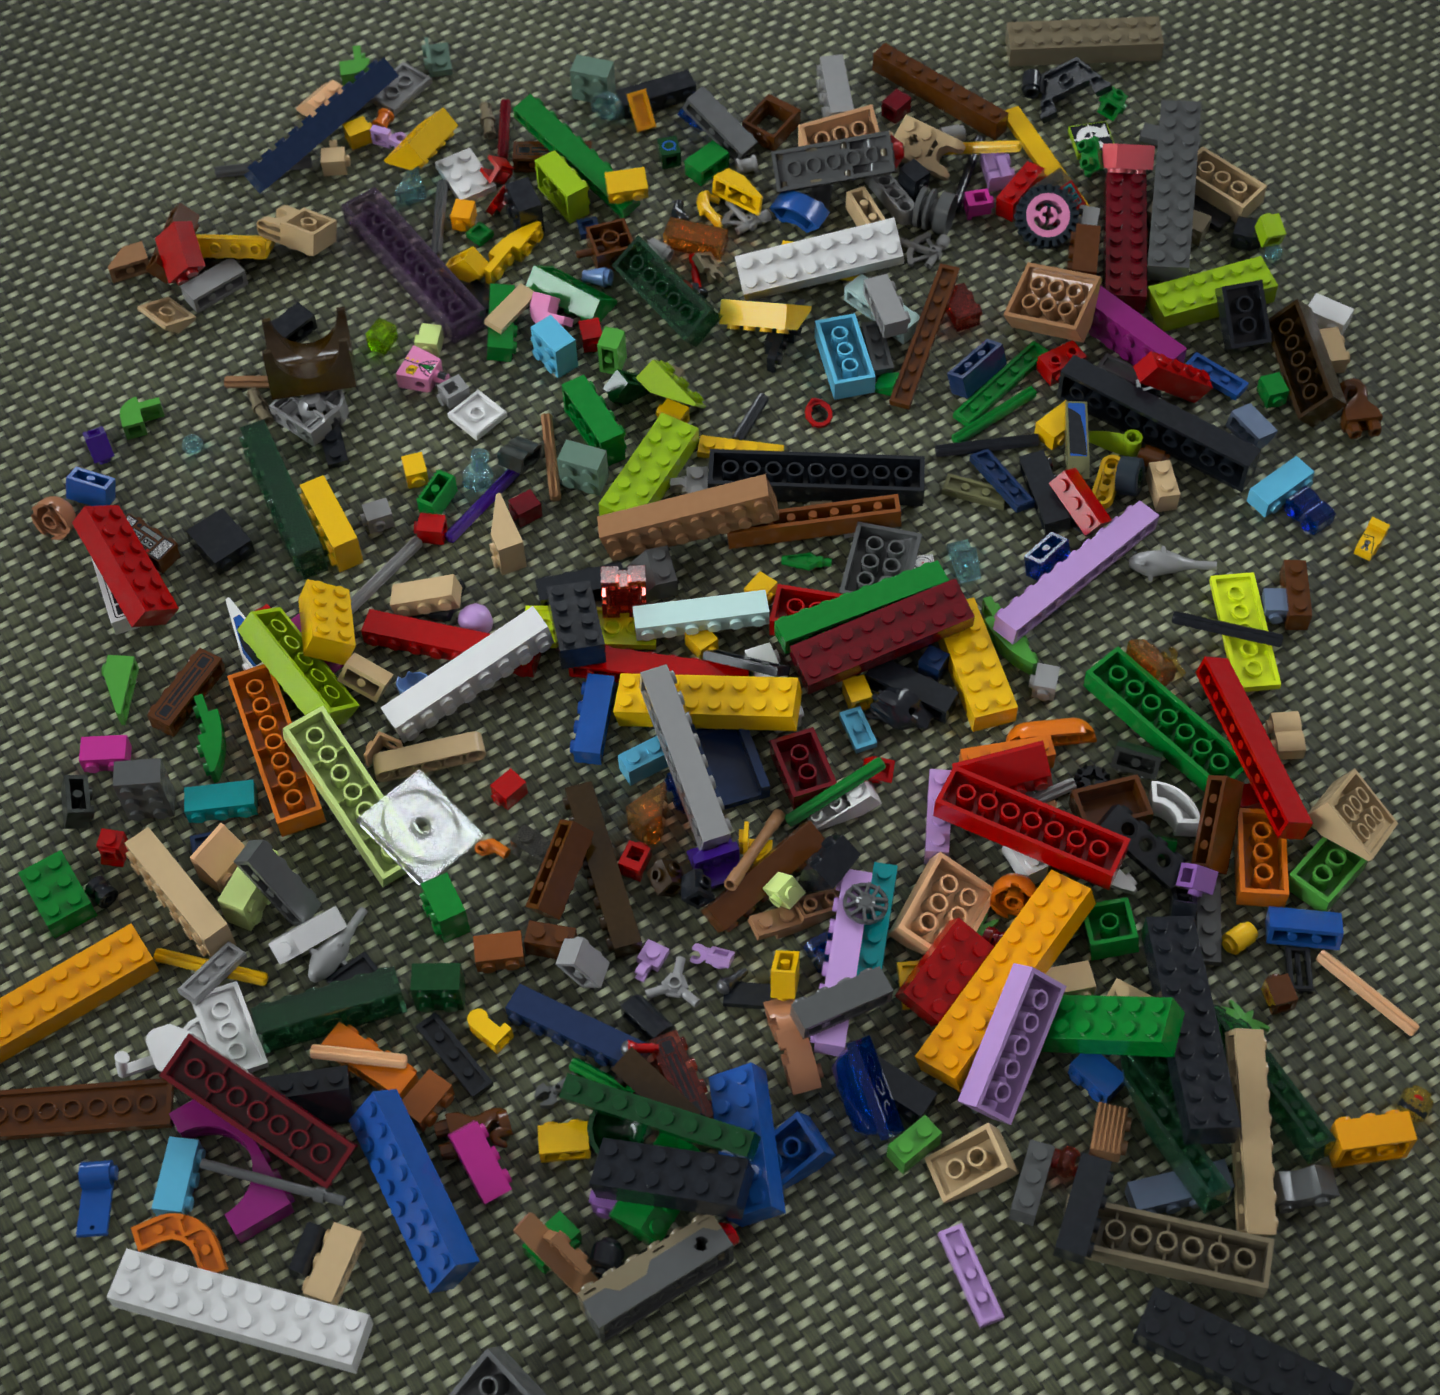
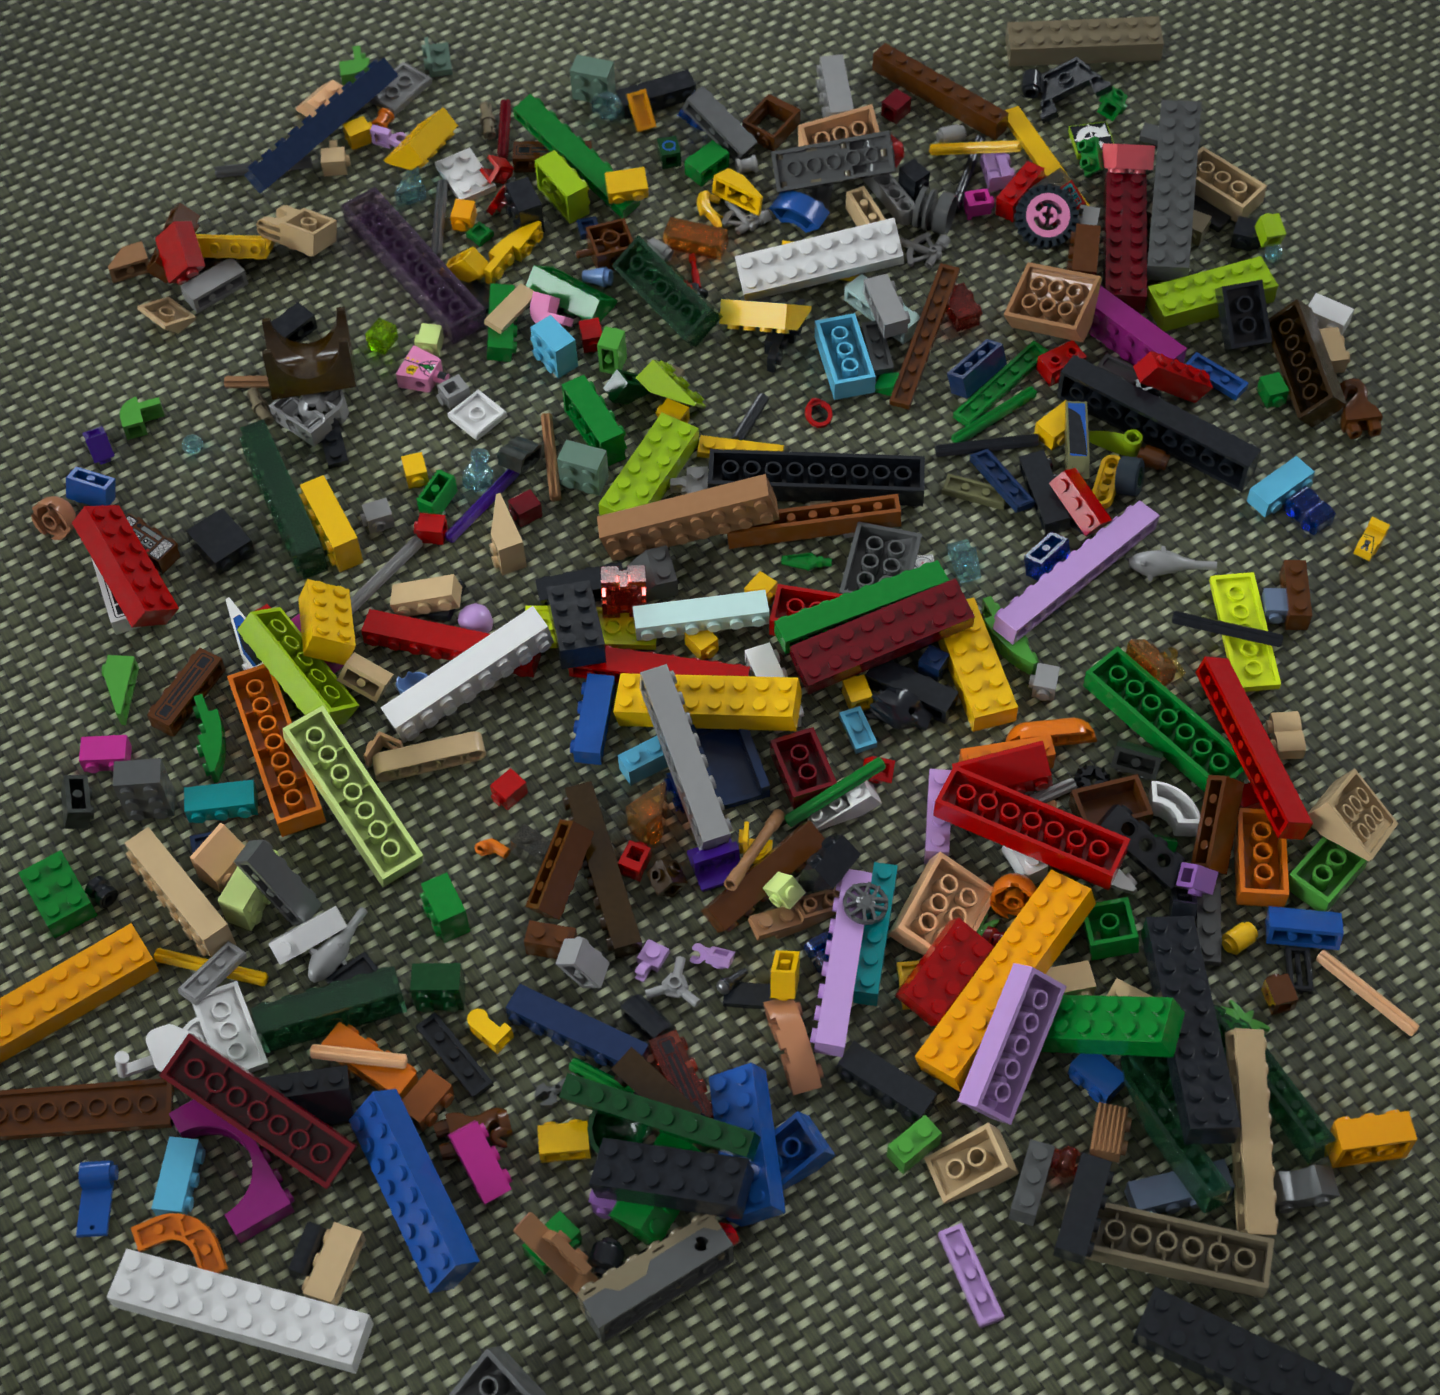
red window [96,828,128,867] -> none
dark grey bar [200,1158,346,1206] -> none
clear piece [356,769,484,887] -> none
dark orange brick [473,930,525,973] -> none
red piece [621,1040,659,1055] -> none
black arm [671,199,690,225] -> none
black brick [681,869,715,909] -> none
dark tan plate [692,252,724,284] -> none
black tile [703,649,790,677] -> none
dark grey brick [790,966,894,1039] -> none
clear blue windscreen [832,1035,904,1141] -> none
tan brick [894,115,966,181] -> none
tan brick [1146,460,1180,512] -> none
sand blue brick [1225,403,1278,449] -> none
clear yellow head [1396,1085,1434,1124] -> none

